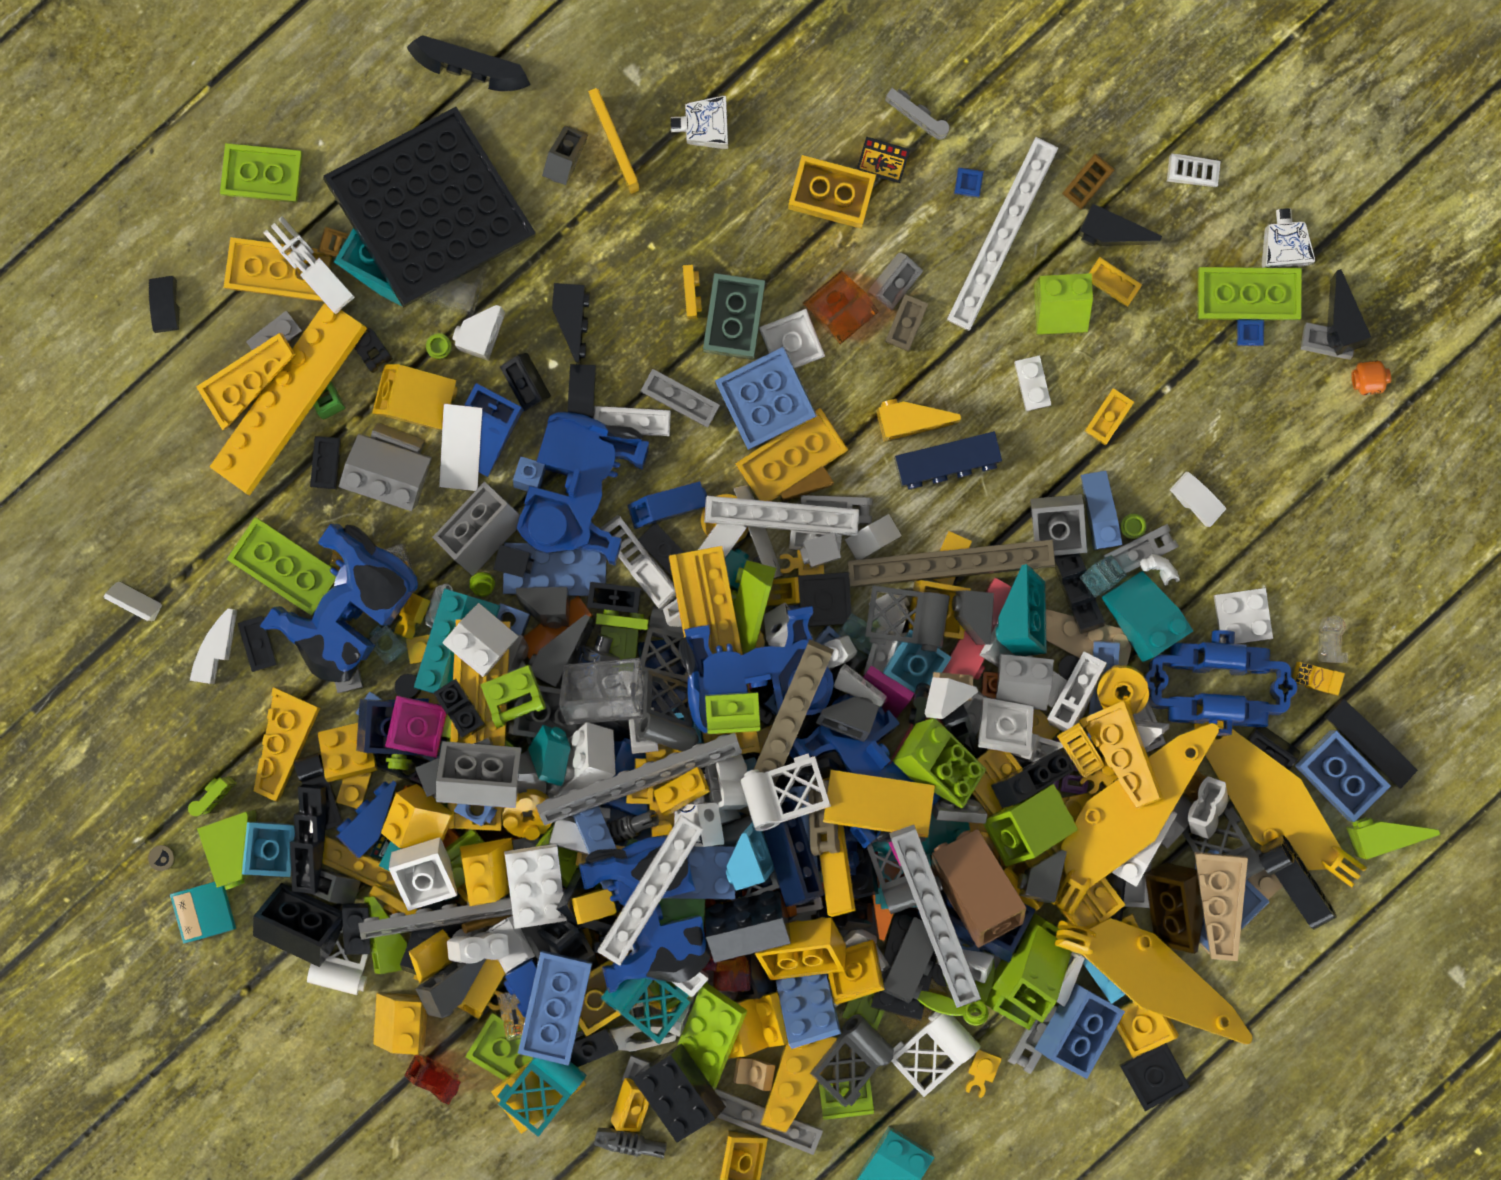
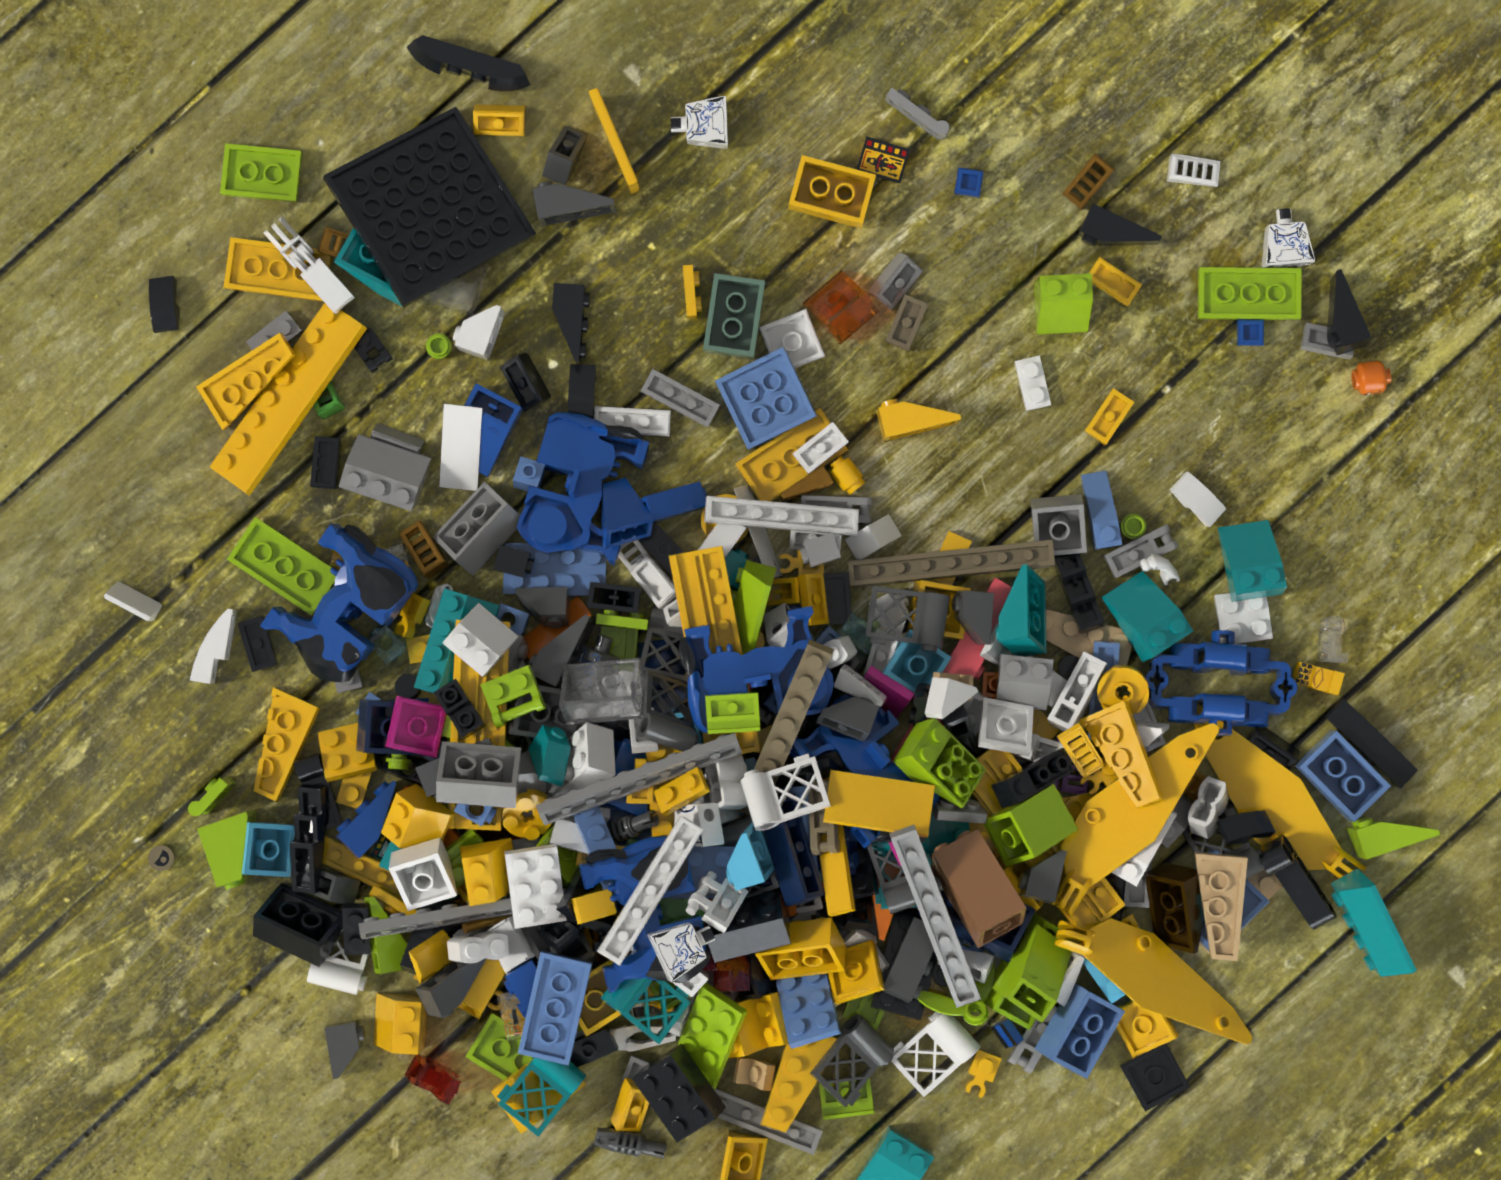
teal slope [170,882,236,944] -> none
yellow slope [372,364,457,430] -> none
lime plate [469,572,495,597] -> none
dark blue brick [894,431,1002,490] -> none
white tile [947,137,1058,331] -> none
clear light blue brick [1080,555,1127,598] -> none
none -> dark grey slope [324,1020,365,1079]
none -> pearl gold slope [399,520,449,579]
none -> yellow slope [473,104,525,136]
none -> dark grey slope [532,181,617,227]
none -> blue slope [600,478,653,549]
none -> white torso [647,922,715,982]
none -> white plate [686,871,748,933]
none -> white plate [792,422,849,474]
none -> yellow plate [798,573,829,626]
none -> yellow brick [829,456,866,495]
none -> blue tile [991,1019,1024,1049]
none -> black slope [1216,810,1276,844]
none -> teal slope [1218,520,1287,602]
none -> teal slope [1330,869,1417,977]

